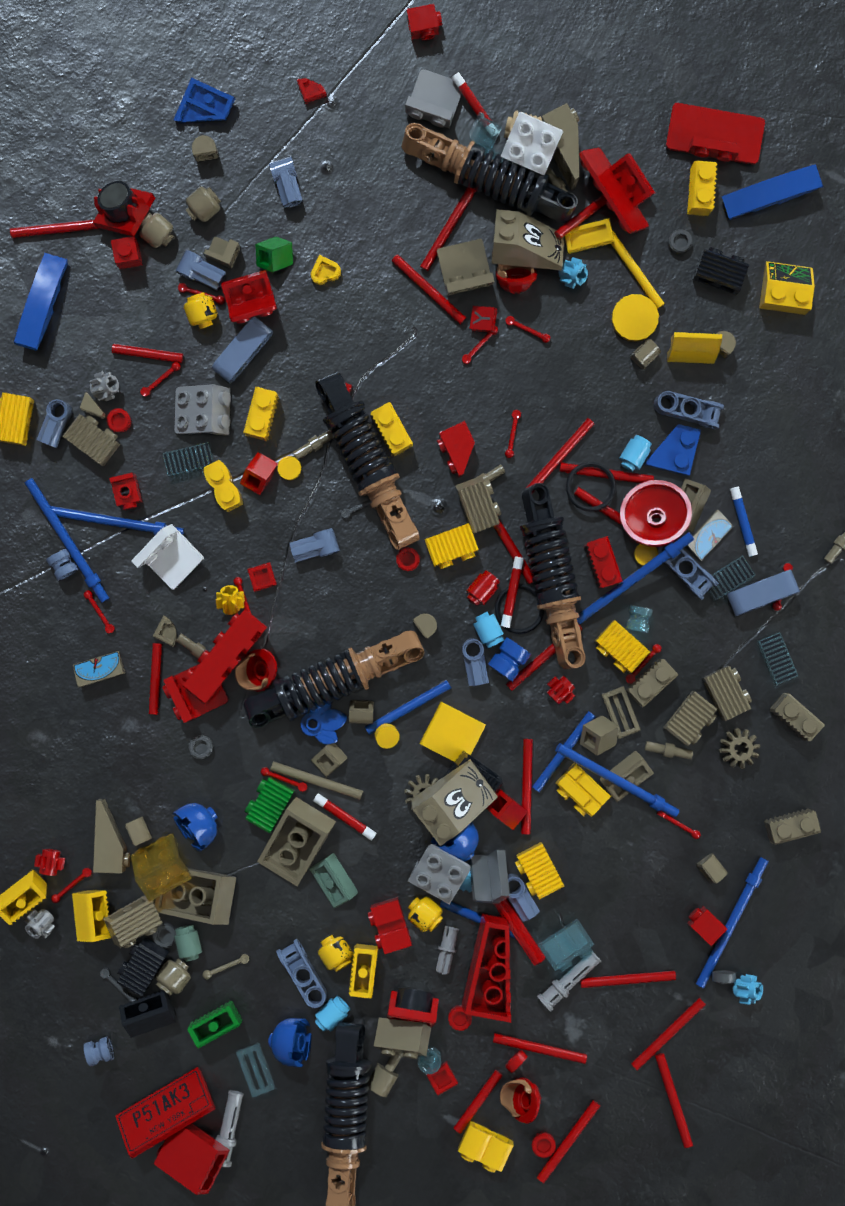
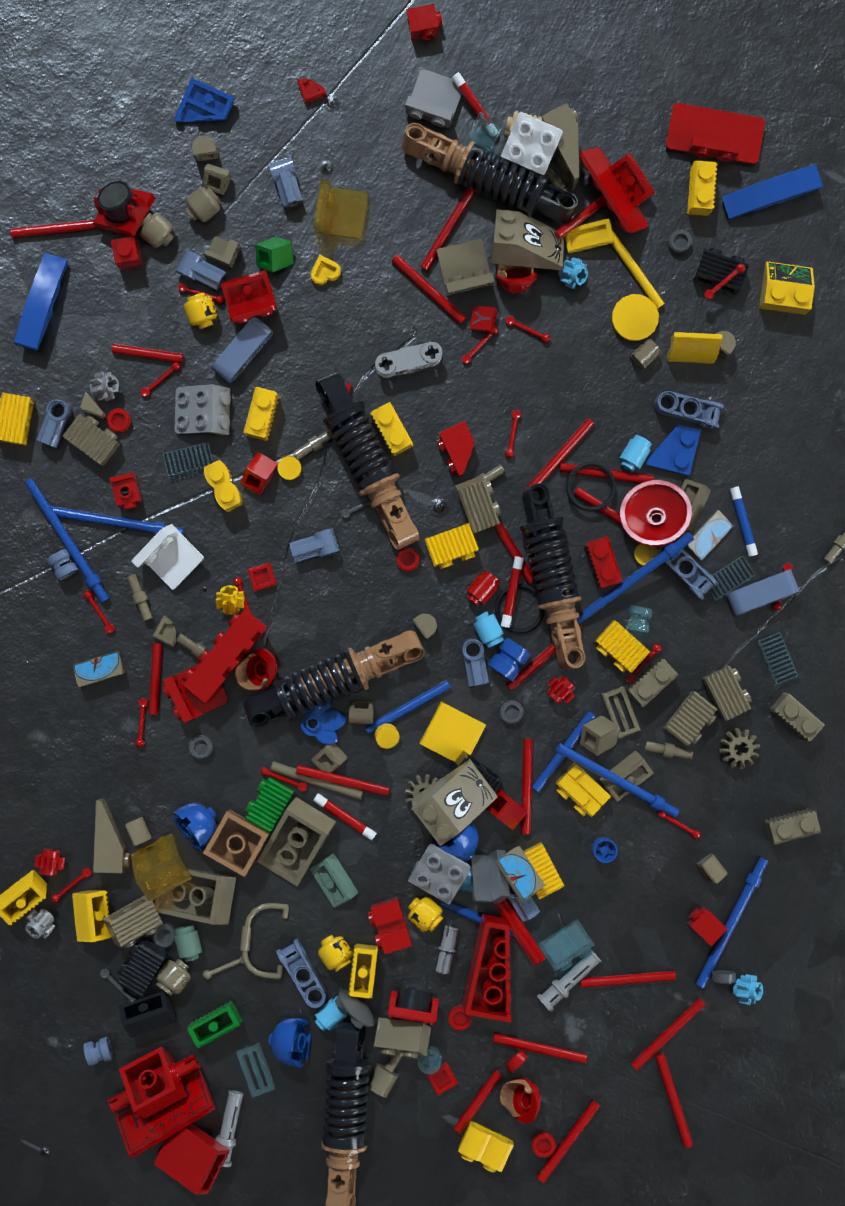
none -> red brick [108,1047,200,1119]
none -> dark tan bar [127,574,153,621]
none -> red hinge [135,698,148,748]
none -> dark tan brick [202,164,231,195]
none -> medium nougat brick [203,809,270,877]
none -> dark tan piece [240,903,289,979]
none -> red bar [295,765,390,797]
none -> clear yellow bracket [314,179,368,239]
none -> dark grey dish [335,989,375,1029]
none -> light grey piece [375,342,442,378]
none -> slope [495,846,545,902]
none -> dark grey tile [500,700,524,724]
none -> blue wheel [592,837,618,863]
none -> red hinge [704,264,745,299]

